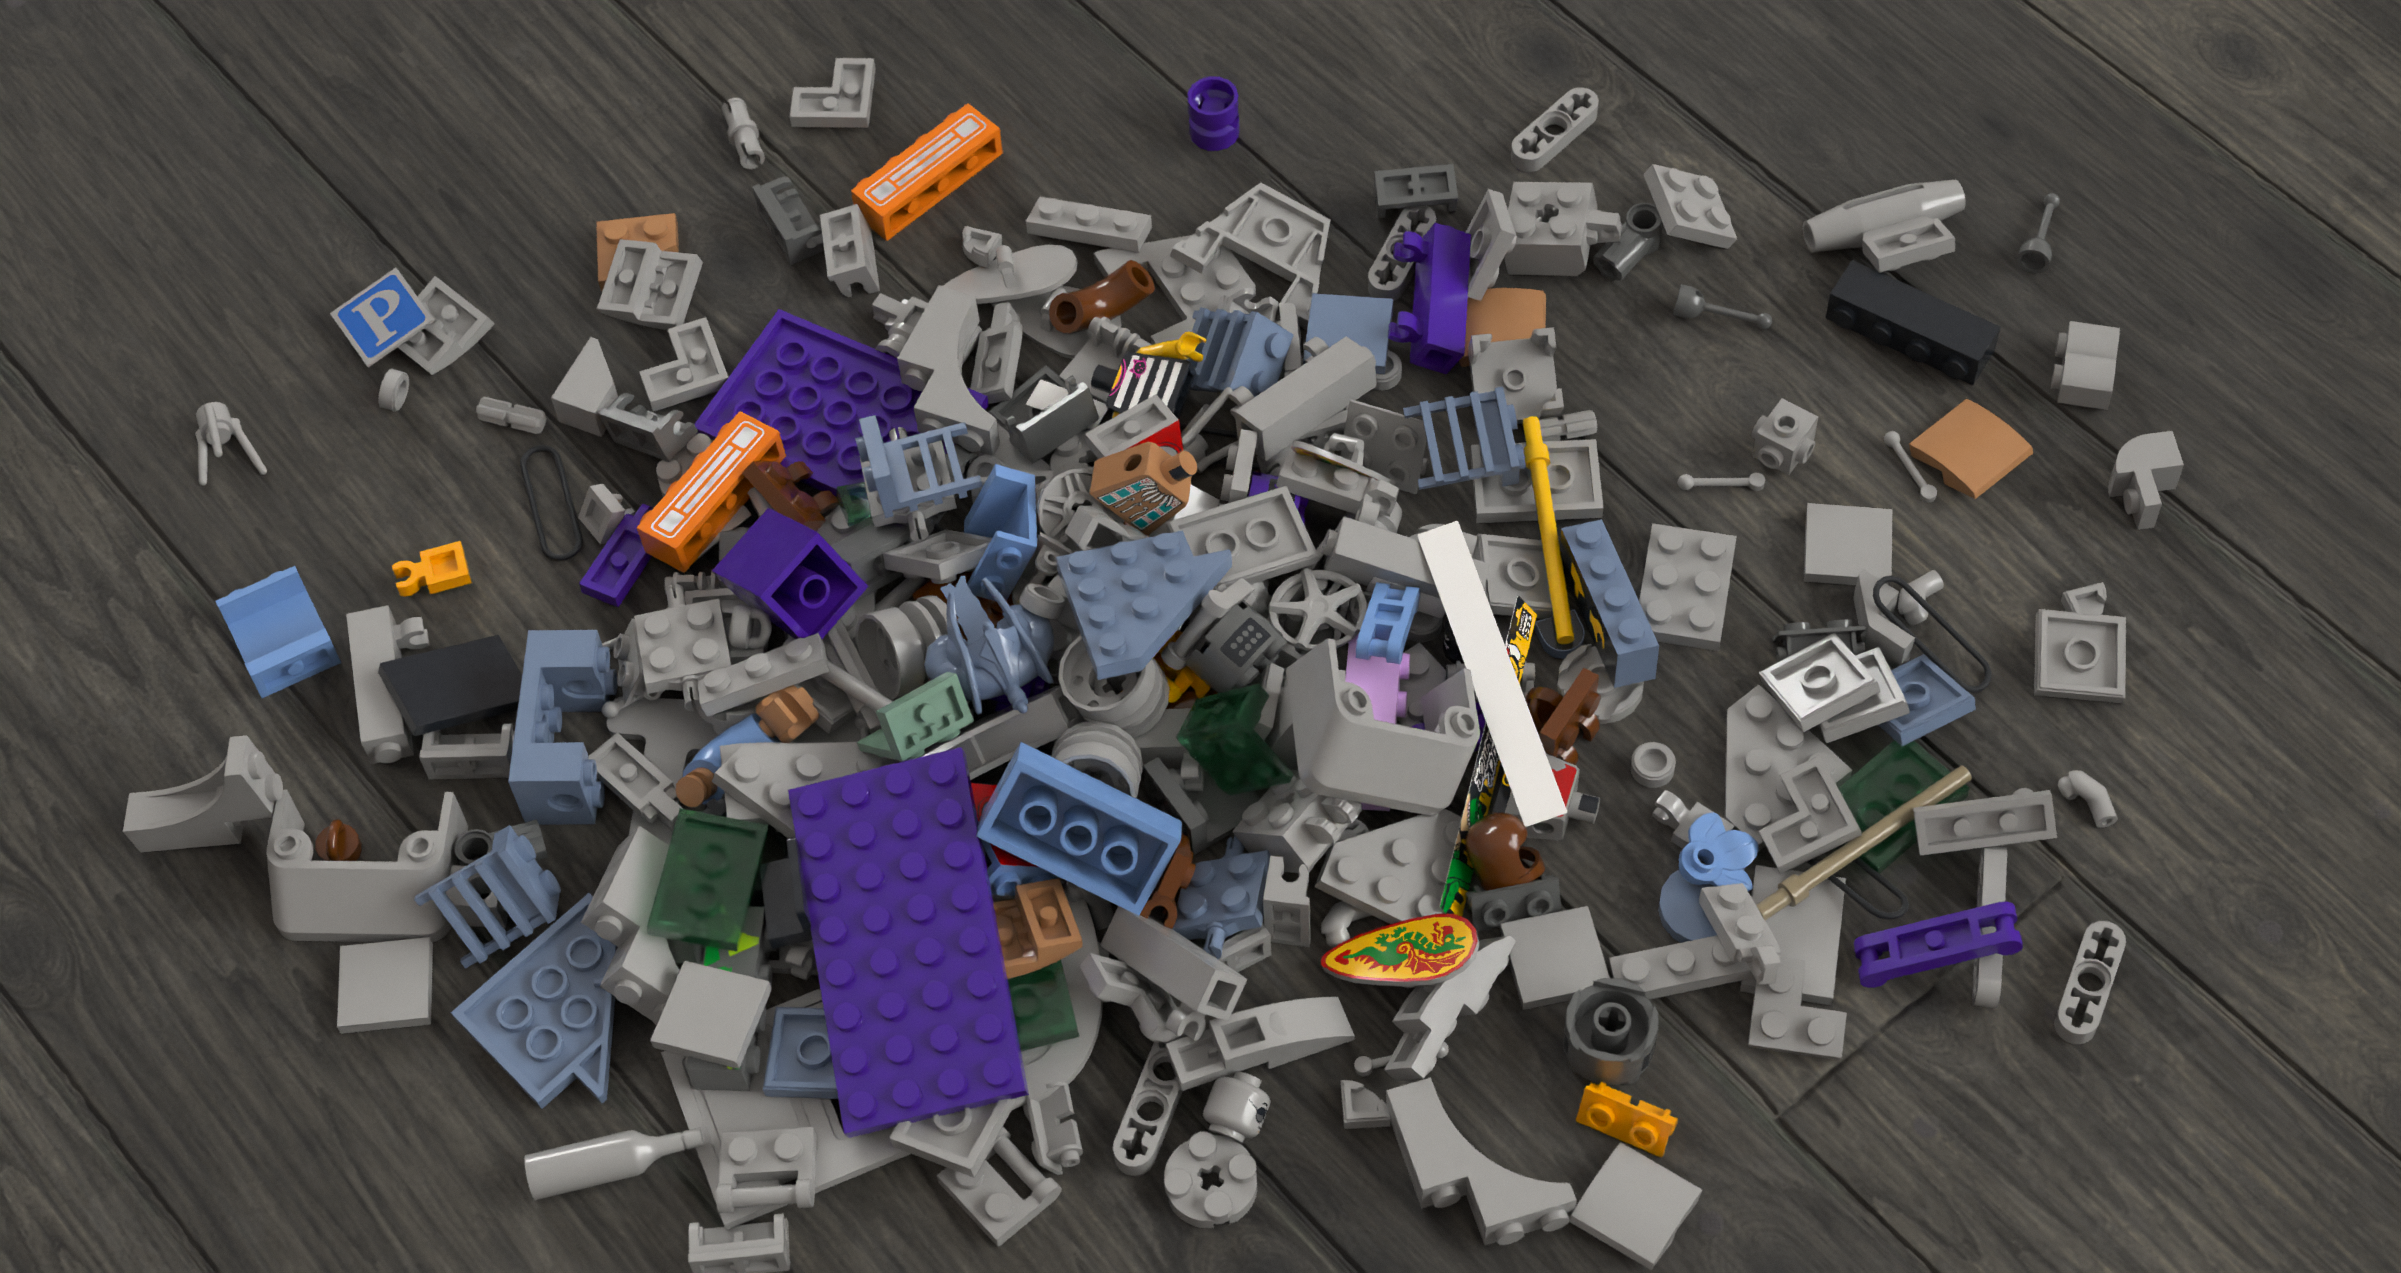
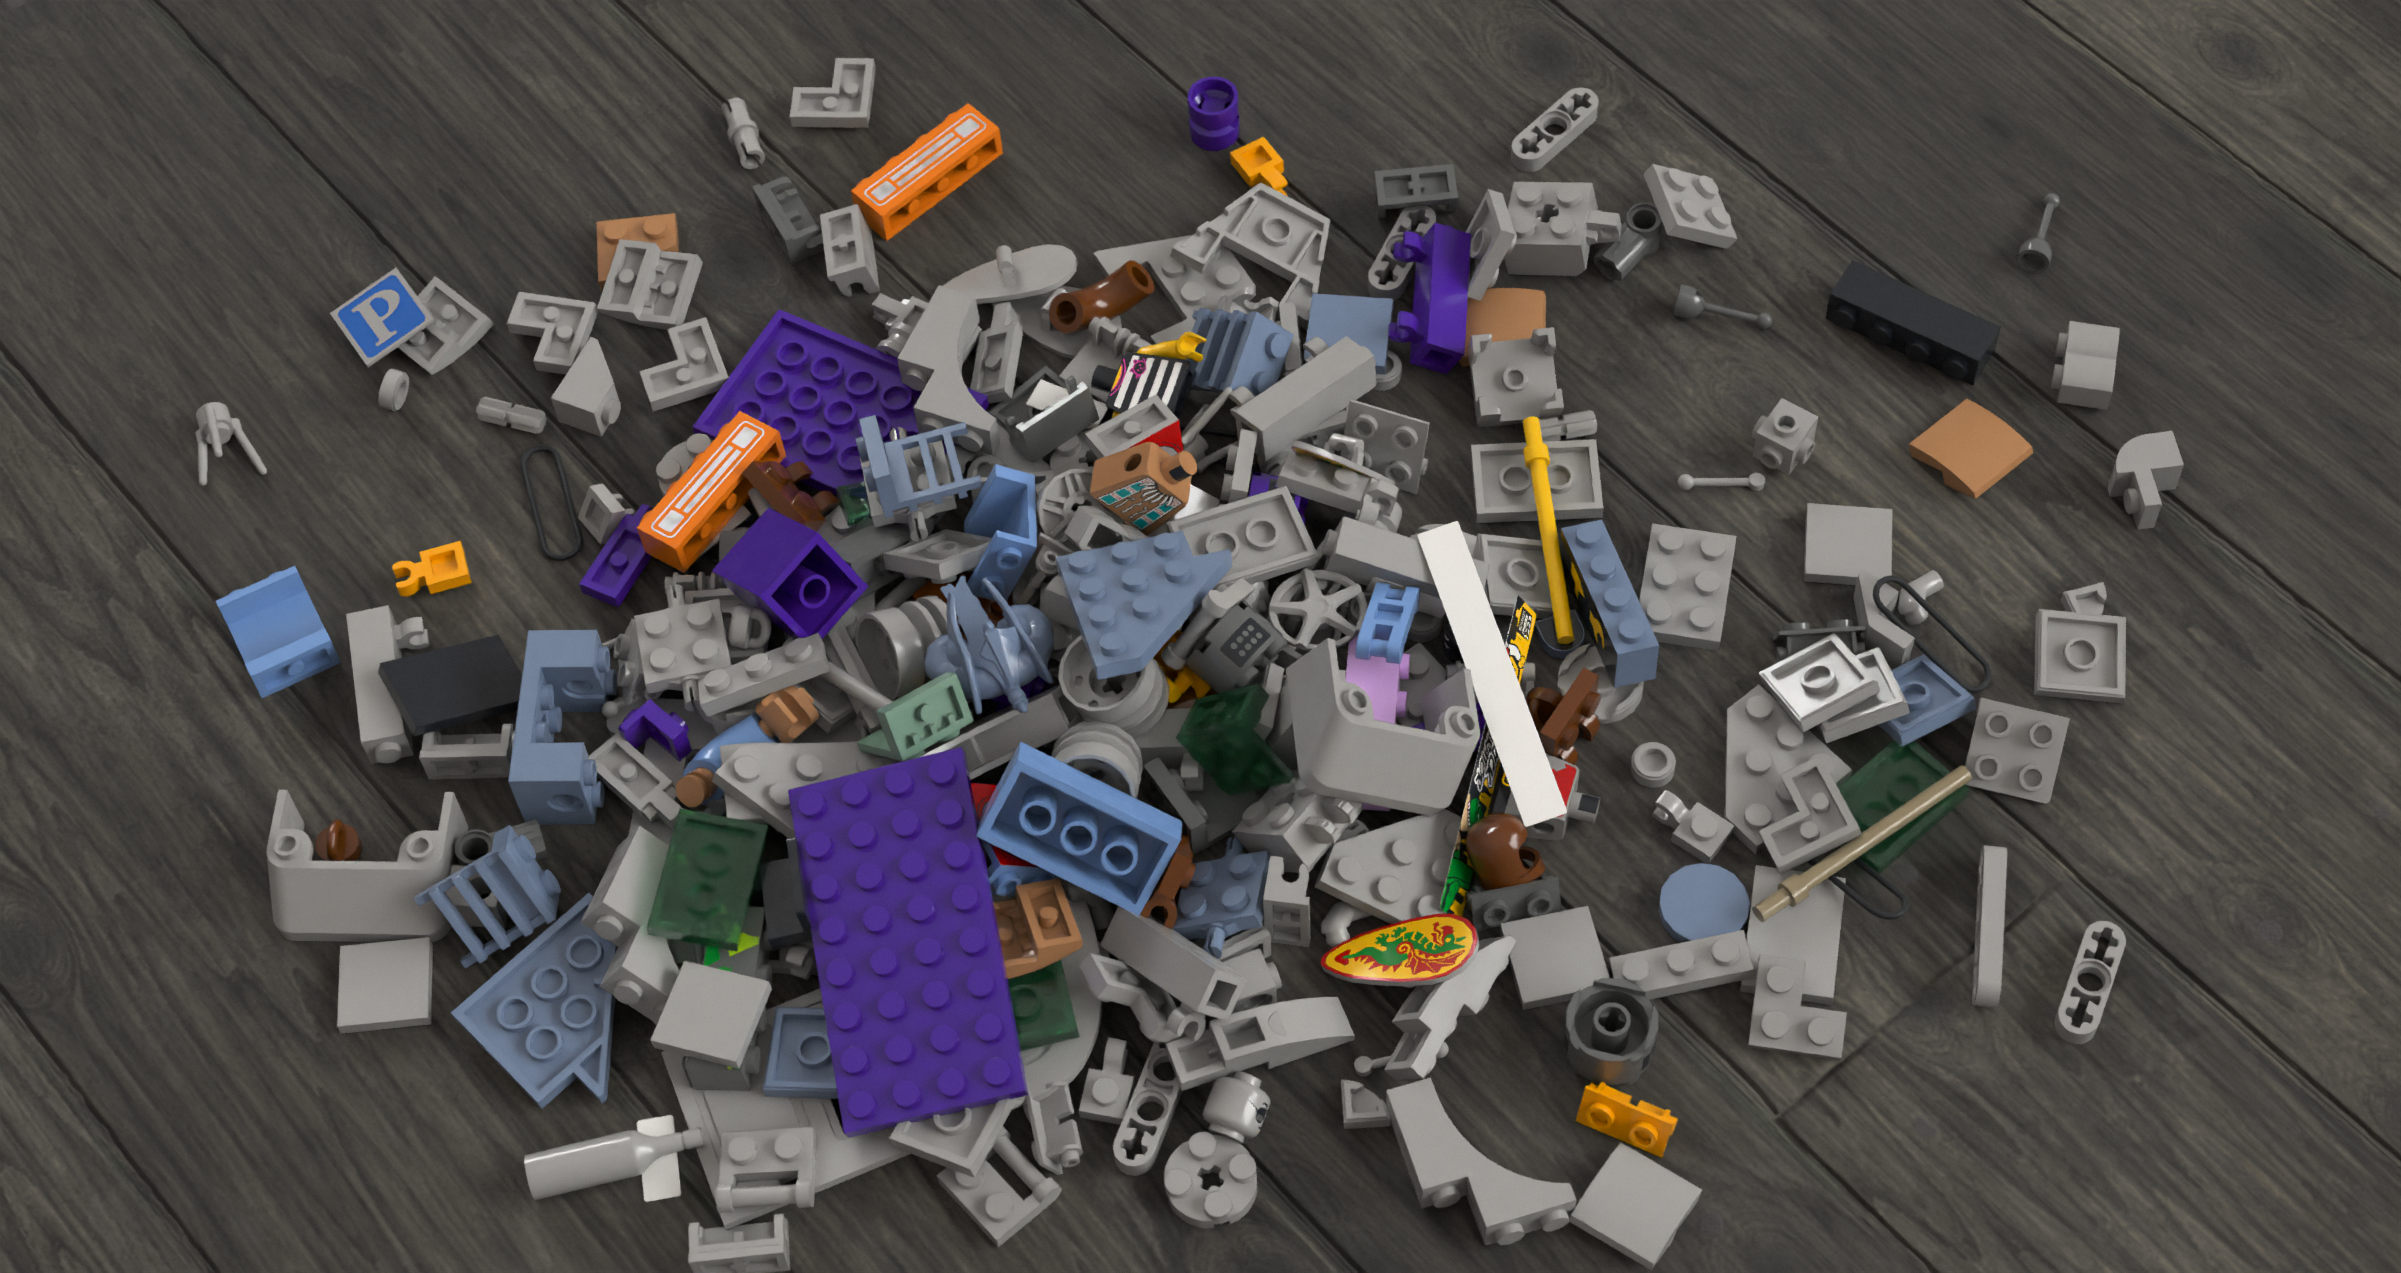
light grey arch [123,735,283,852] -> none
dark grey hinge [598,393,698,462] -> none
light grey tile [962,226,1002,268] -> none
light grey tile [1019,584,1066,619] -> none
light grey plate [1026,197,1152,252] -> none
sand blue plate [1403,386,1526,490] -> none
medium blue plate [1679,813,1759,892] -> none
light grey hinge [1699,883,1781,985] -> none
light grey plate [1803,179,1966,273] -> none
dark purple plate [1853,902,2023,988] -> none
light grey hinge [1884,431,1937,503] -> none
light grey piece [1913,788,2057,856] -> none
light grey arm [2058,770,2118,827] -> none
none -> light grey plate [507,292,598,375]
none -> dark purple bracket [618,699,692,762]
none -> white sticker [637,1115,681,1202]
none -> light grey plate [1079,1038,1135,1125]
none -> light grey brick [1222,948,1282,1014]
none -> light orange plate [1230,137,1288,197]
none -> light grey bracket [1965,698,2070,804]

